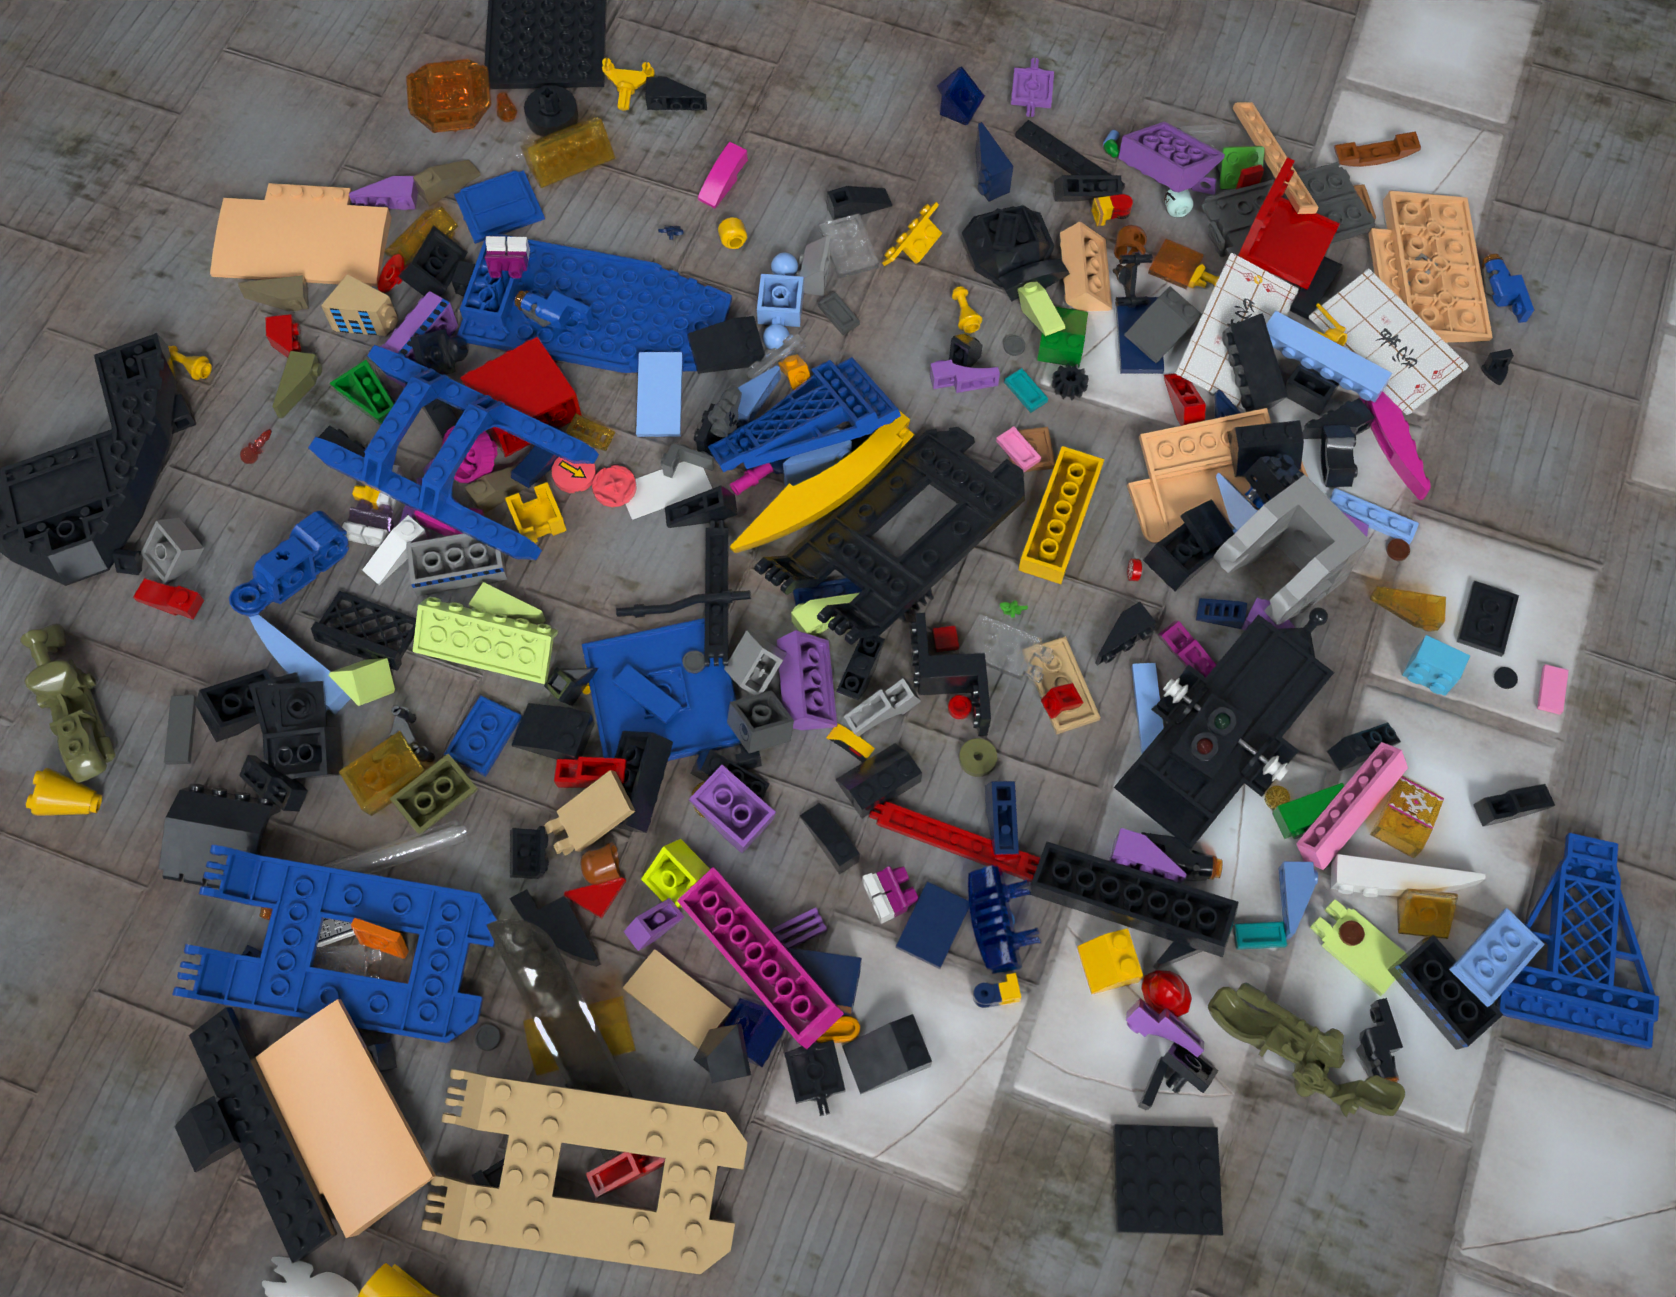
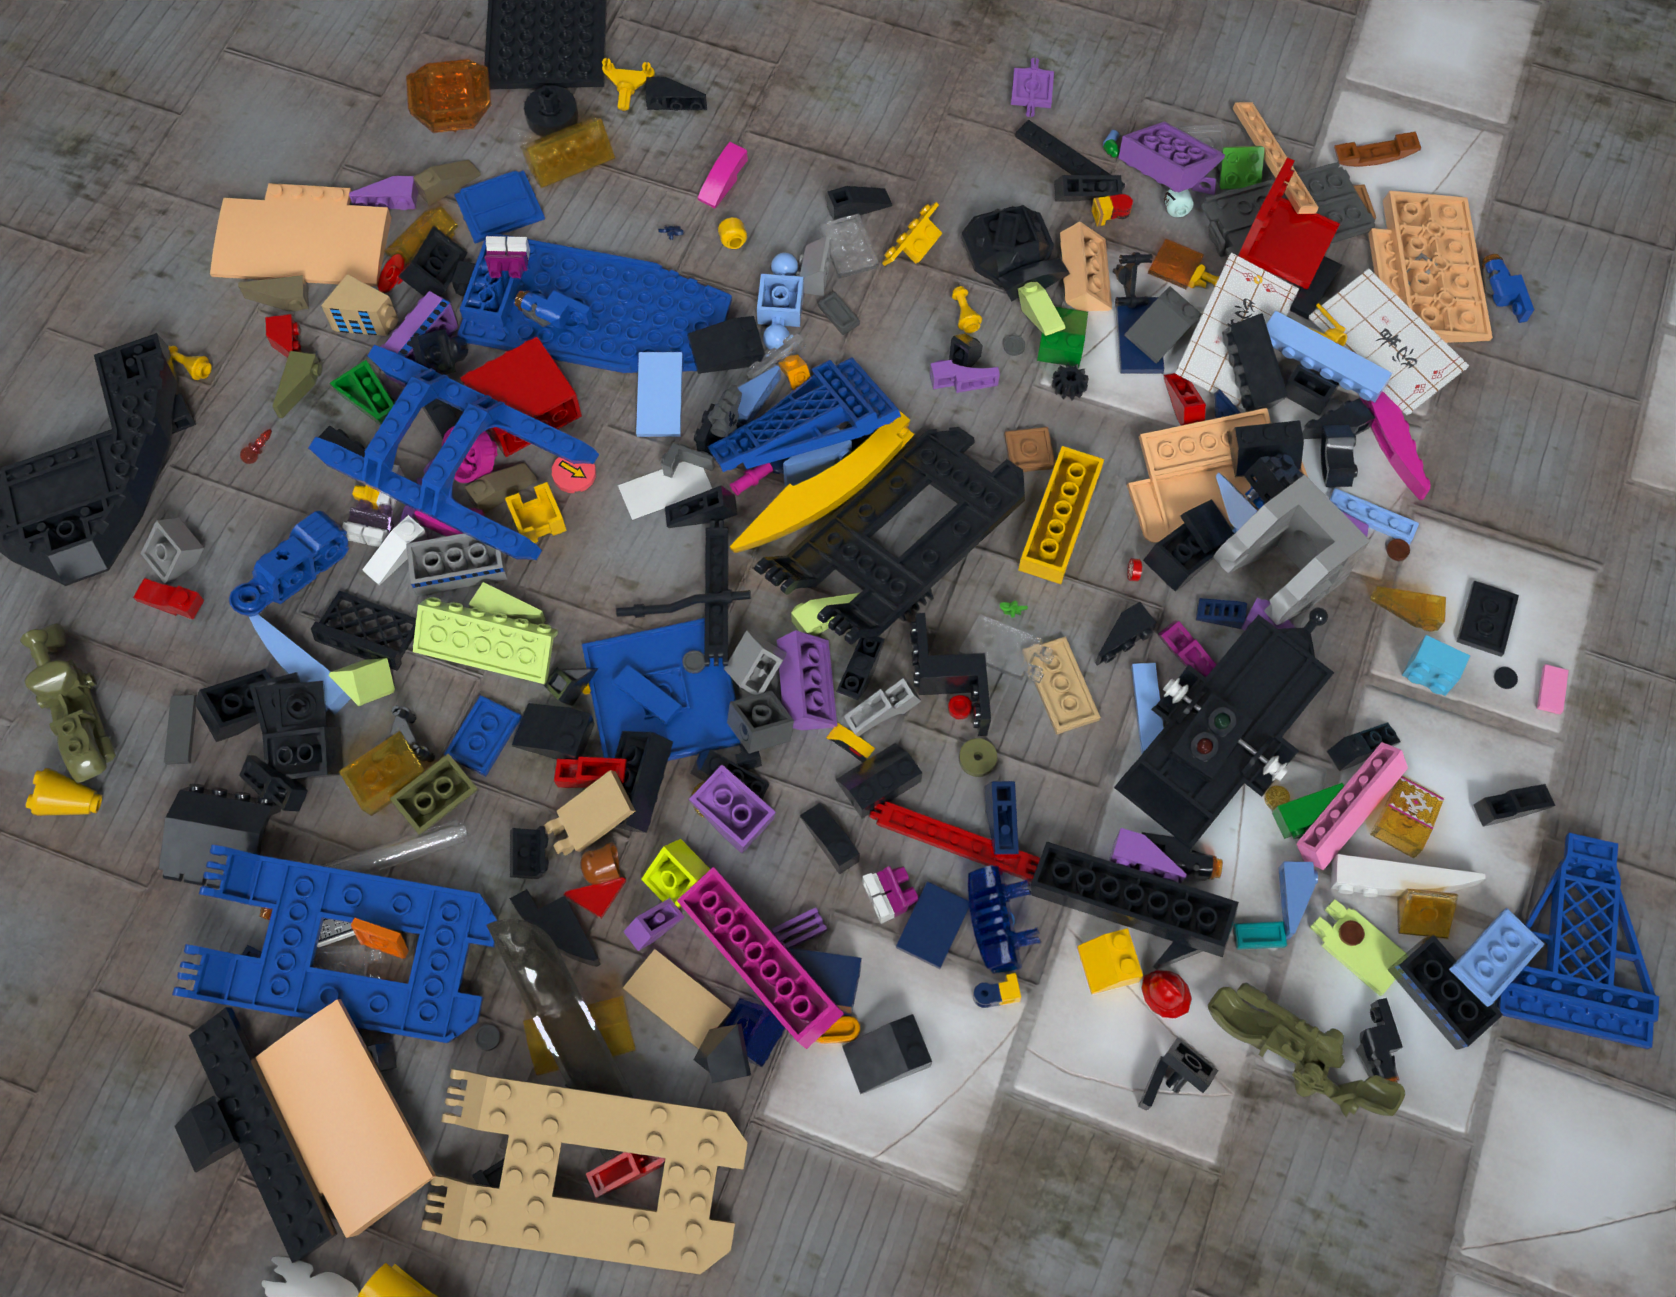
black tile [113,549,143,575] -> none
clear orange cone [497,93,517,122] -> none
dark blue slope [511,425,571,488] -> none
clear yellow slope [566,413,615,451] -> none
coral tile [592,465,637,507] -> none
black plate [784,1040,846,1116] -> none
dark blue tile [793,578,862,606] -> none
red tile [932,626,959,652] -> none
clear blue slope [937,66,985,125] -> none
dark blue slope [975,122,1014,202] -> none
bright pink tile [996,426,1041,472] -> none
teal tile [1004,368,1048,413] -> none
red bracket [1041,683,1084,719] -> none
black plate [1113,1124,1223,1236] -> none
dark orange helmet [1114,225,1147,260] -> none
medium lavender slope [1126,998,1204,1057] -> none
red tile [1235,165,1264,190] -> none
black tile [1481,349,1514,385] -> none

